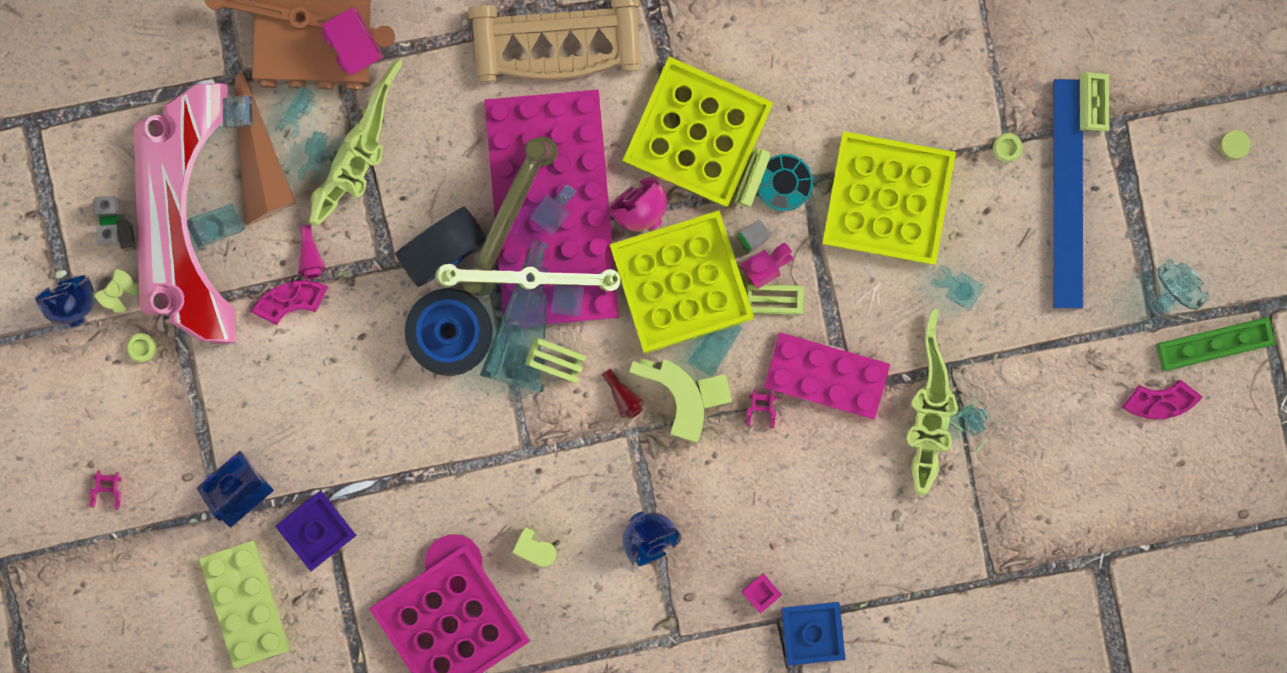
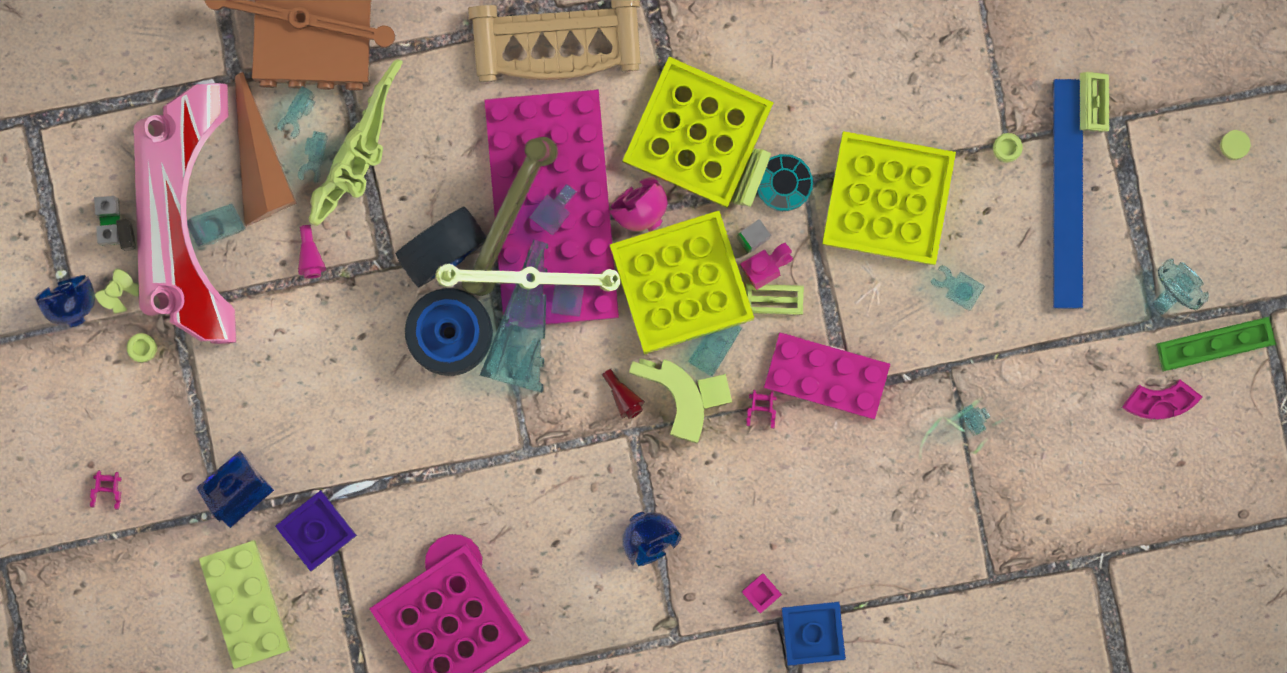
clear light blue plate [223,95,253,128] -> none
dark pink tile [251,280,329,325] -> none
dark pink brick [321,6,384,76] -> none
yellowish green leg [512,527,557,567] -> none
yellowish green tile [525,337,586,383] -> none
yellowish green animal [906,309,958,495] -> none

